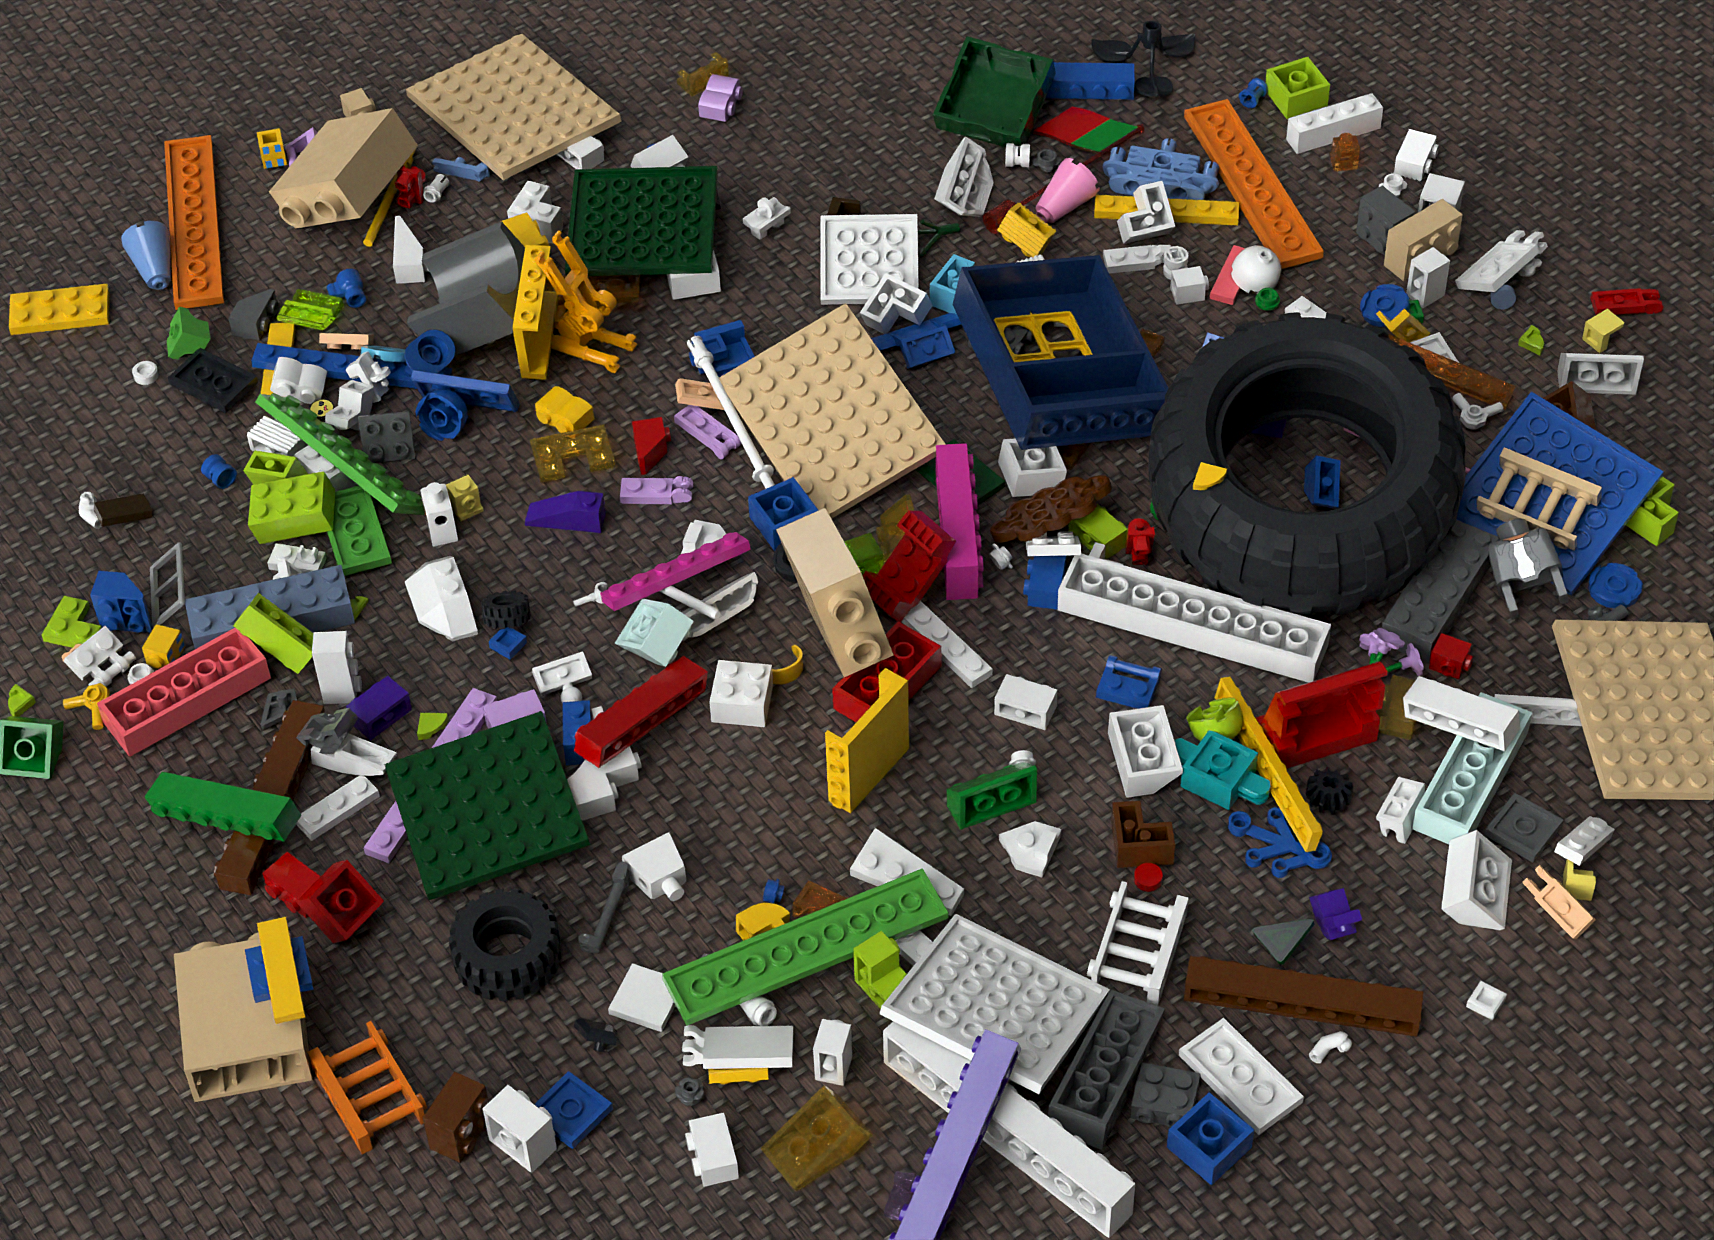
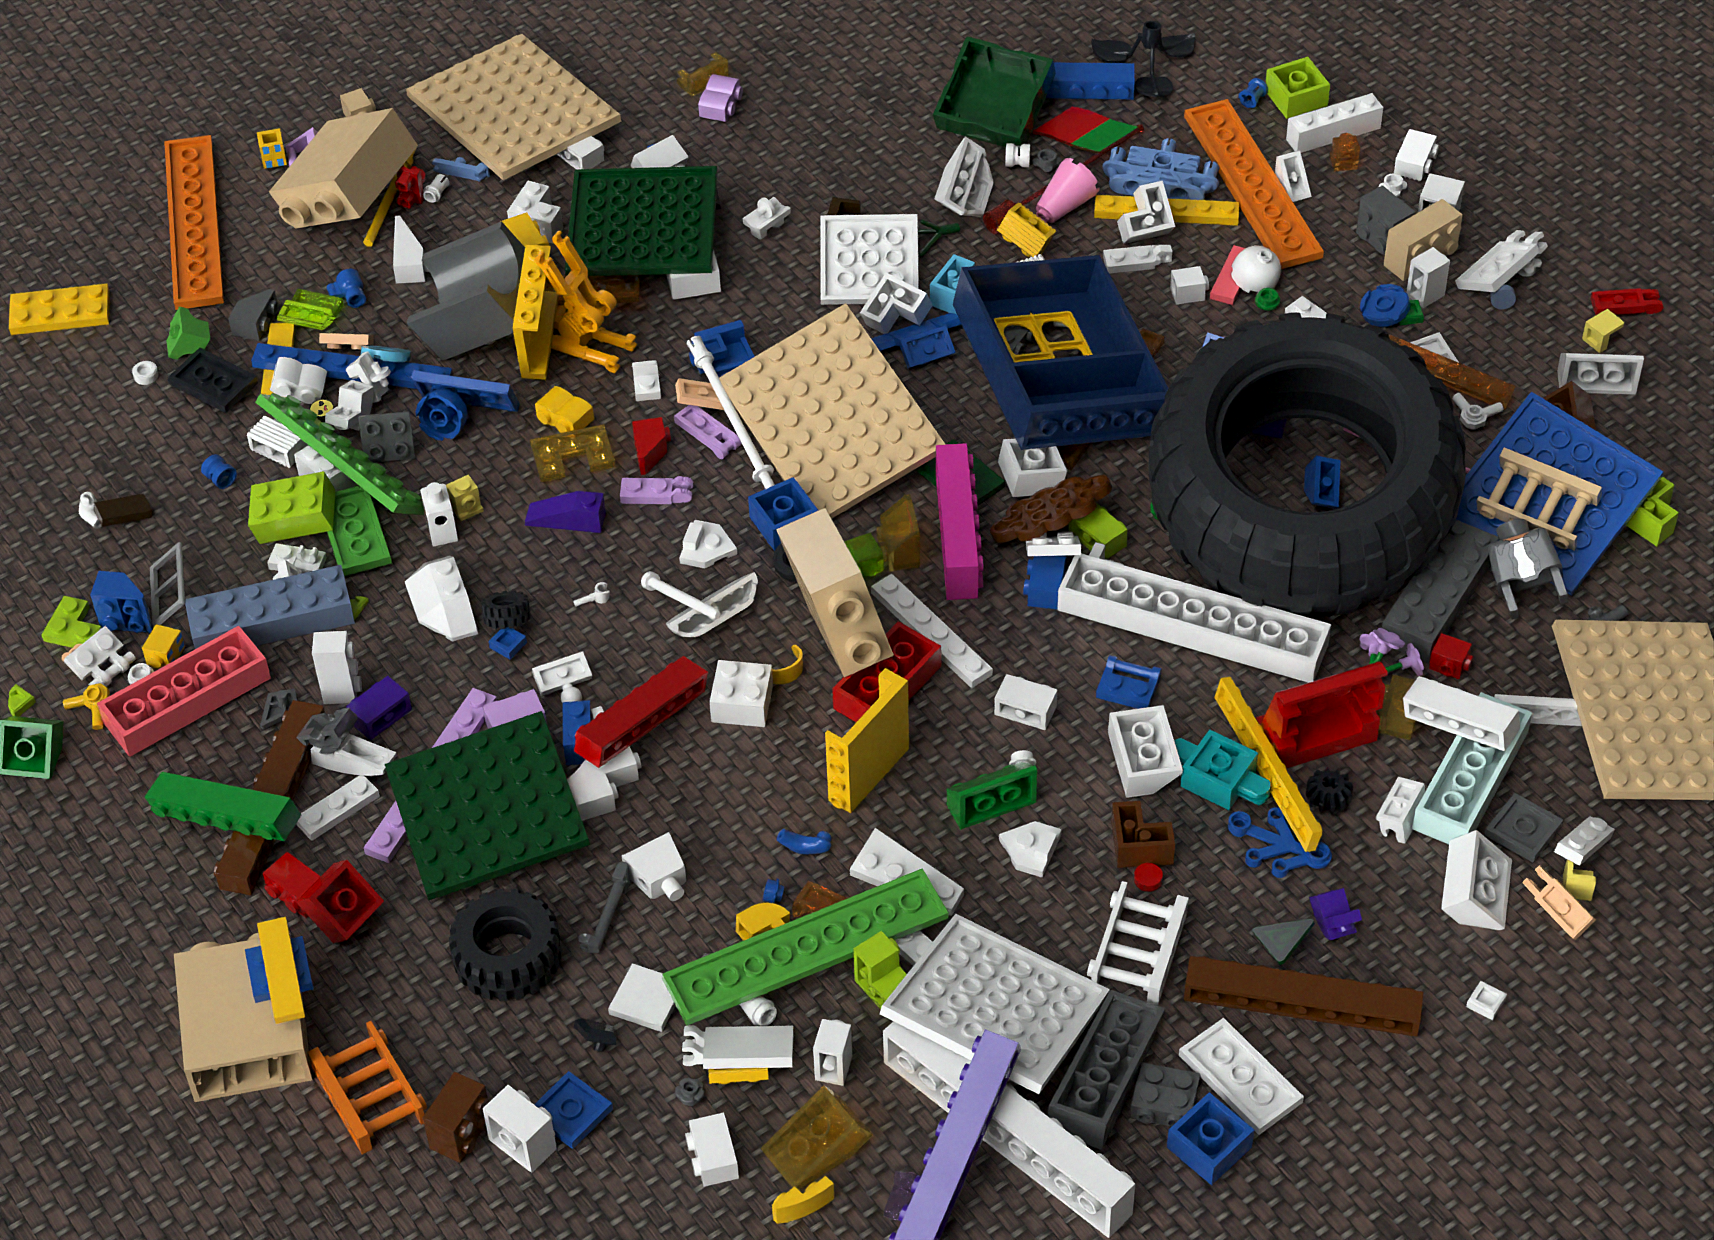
medium blue cone [121,221,171,290] -> none
lime brick [233,593,314,674] -> none
lime brick [243,450,308,485] -> none
blue piece [404,330,455,374] -> none
lime tile [417,713,448,740] -> none
dark pink plate [600,532,751,611] -> none
light aqua slope [615,599,694,667] -> none
red plate [863,510,956,622] -> none
white plate [989,543,1013,570] -> none
red hips [1125,518,1155,565] -> none
white wheel [1163,246,1189,280] -> none
lime cylinder [1186,698,1243,742] -> none
yellow tile [1193,462,1227,490] -> none
white arm [1309,1031,1352,1063] -> none
yellow panel [1376,309,1431,344] -> none
lime tile [1518,325,1544,356] -> none
blue tile [1588,563,1643,609] -> none
none -> white bracket [632,360,661,401]
none -> yellow slope [772,1176,834,1224]
none -> blue arm [776,829,832,854]
none -> white slope [1275,150,1312,202]

